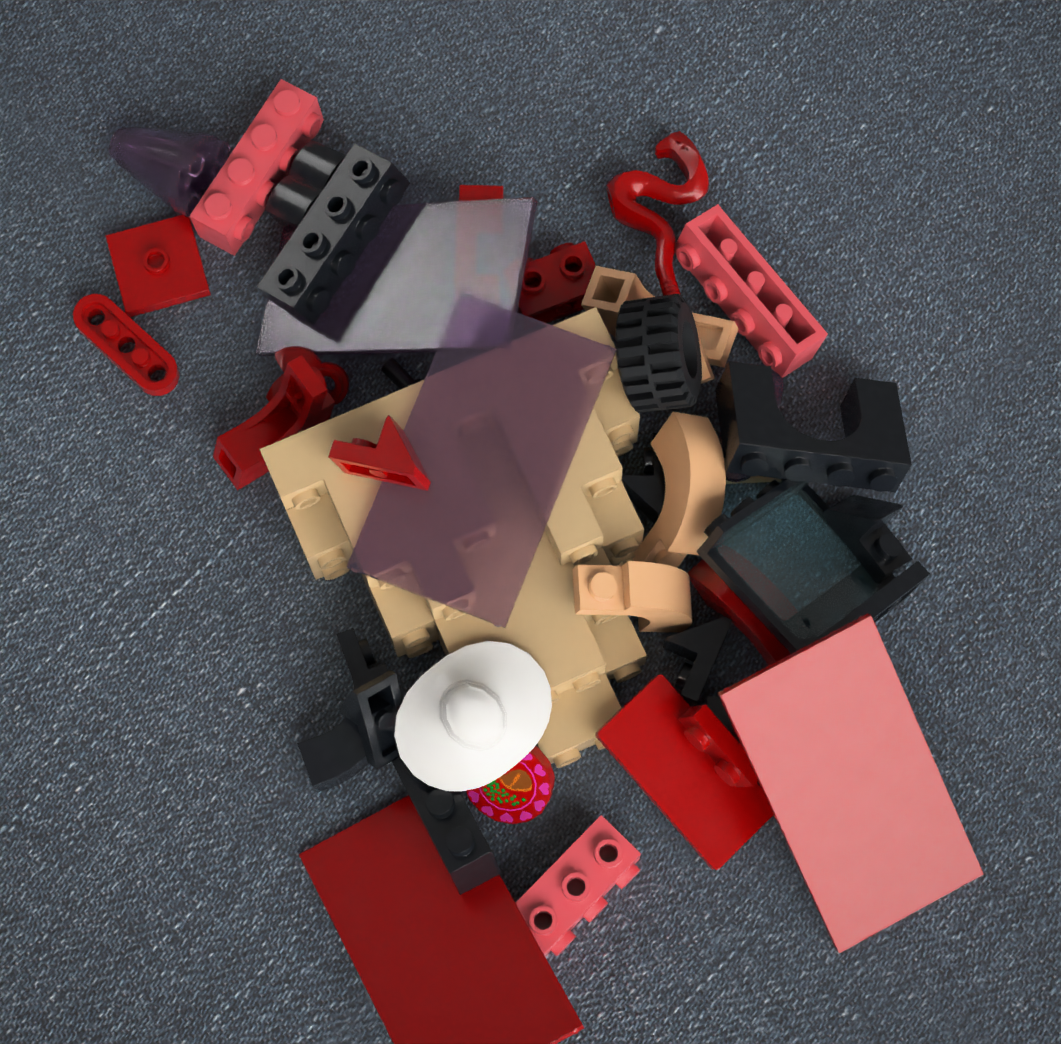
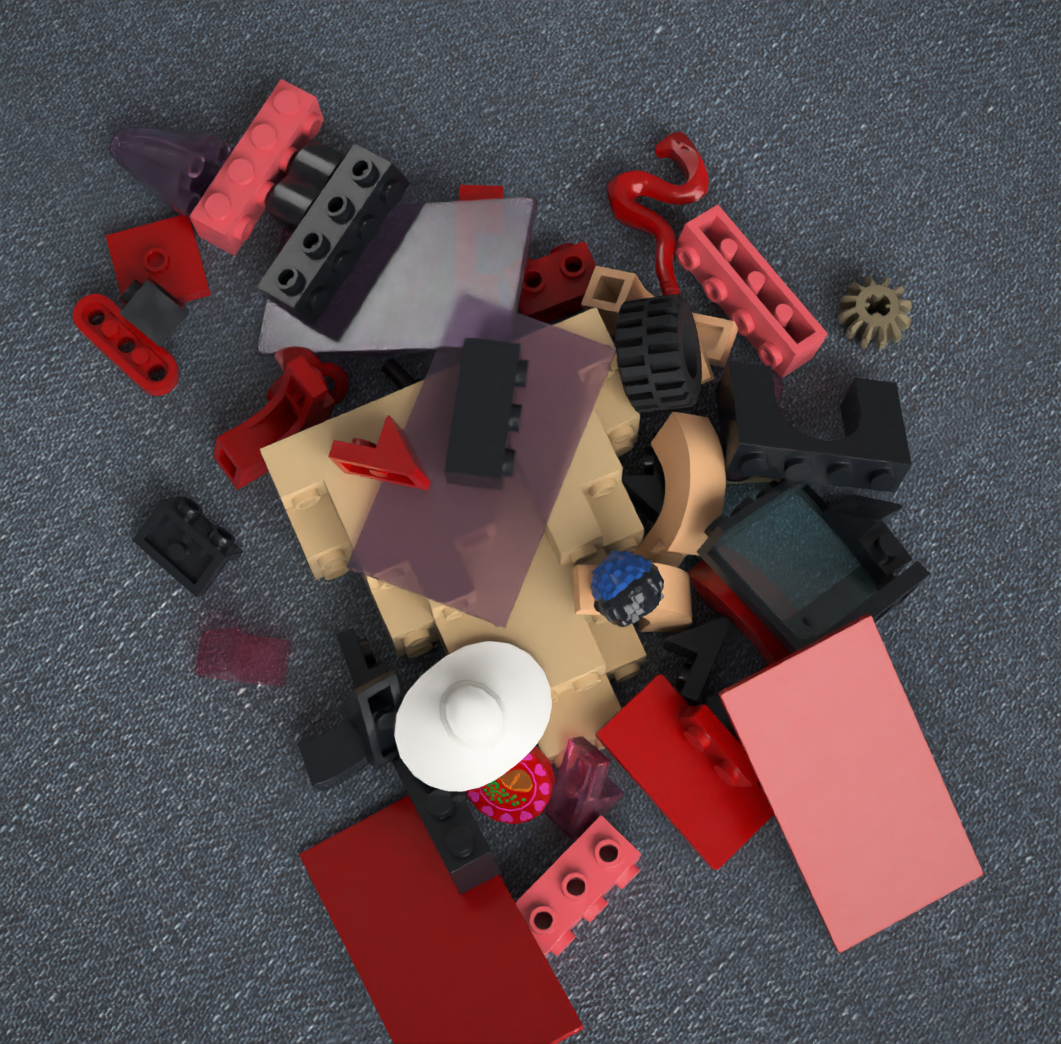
none -> black brick [119,276,189,347]
none -> black bracket [132,496,243,597]
none -> clear pink slope [195,627,291,688]
none -> black brick [444,337,529,491]
none -> clear pink slope [545,736,624,840]
none -> piece [590,550,664,627]
none -> dark tan gear [838,275,912,350]

